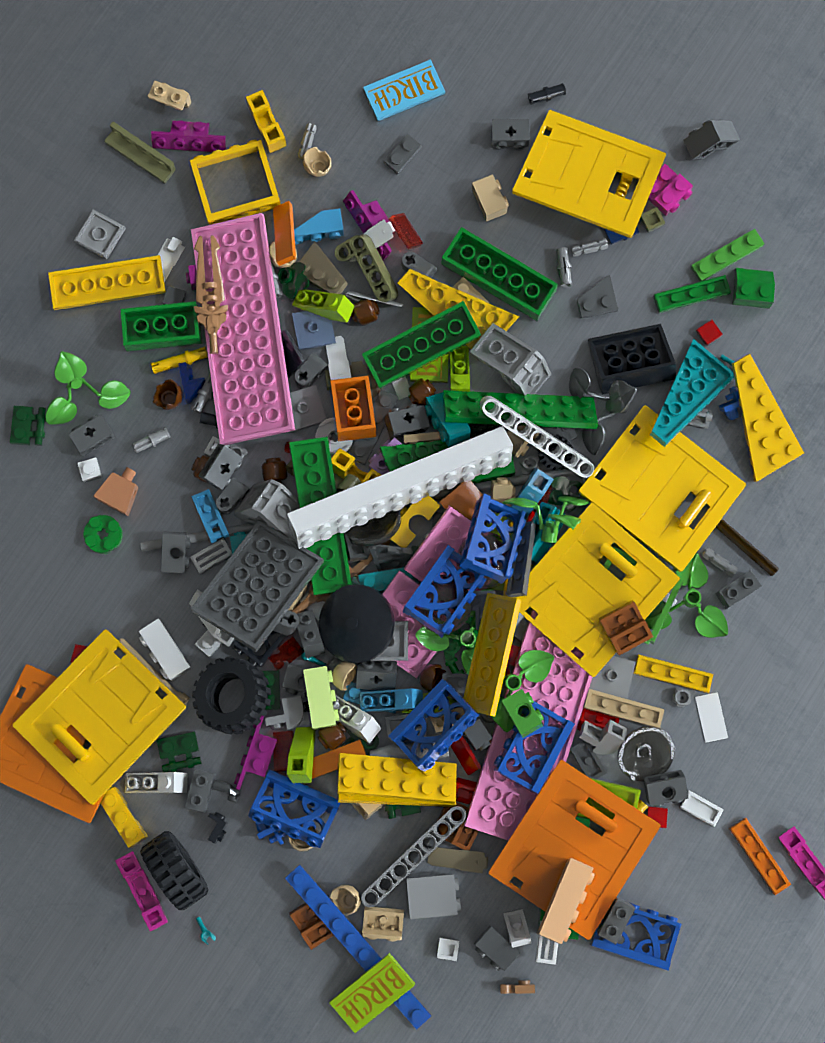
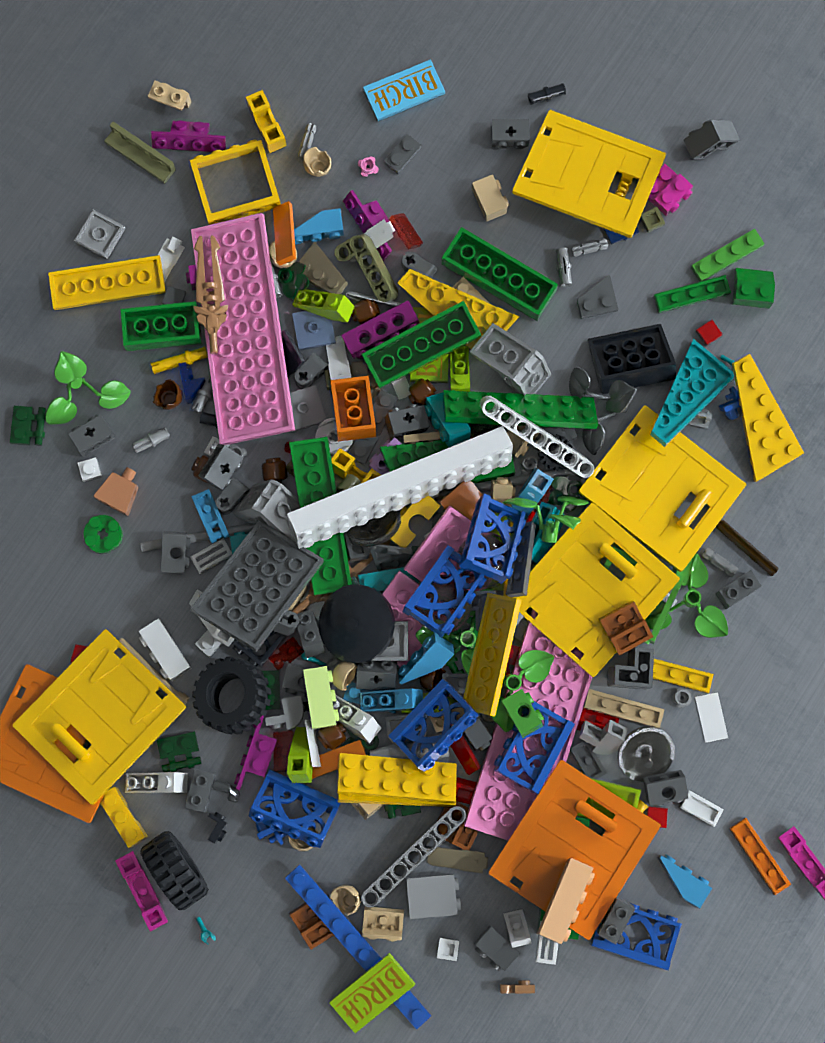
none -> white sticker [305,720,321,767]
none -> magenta brick [341,300,420,359]
none -> bright pink plate [358,156,379,177]
none -> dark azure slope [398,632,454,684]
none -> dark grey brick [608,647,654,690]
none -> dark azure slope [658,854,712,909]

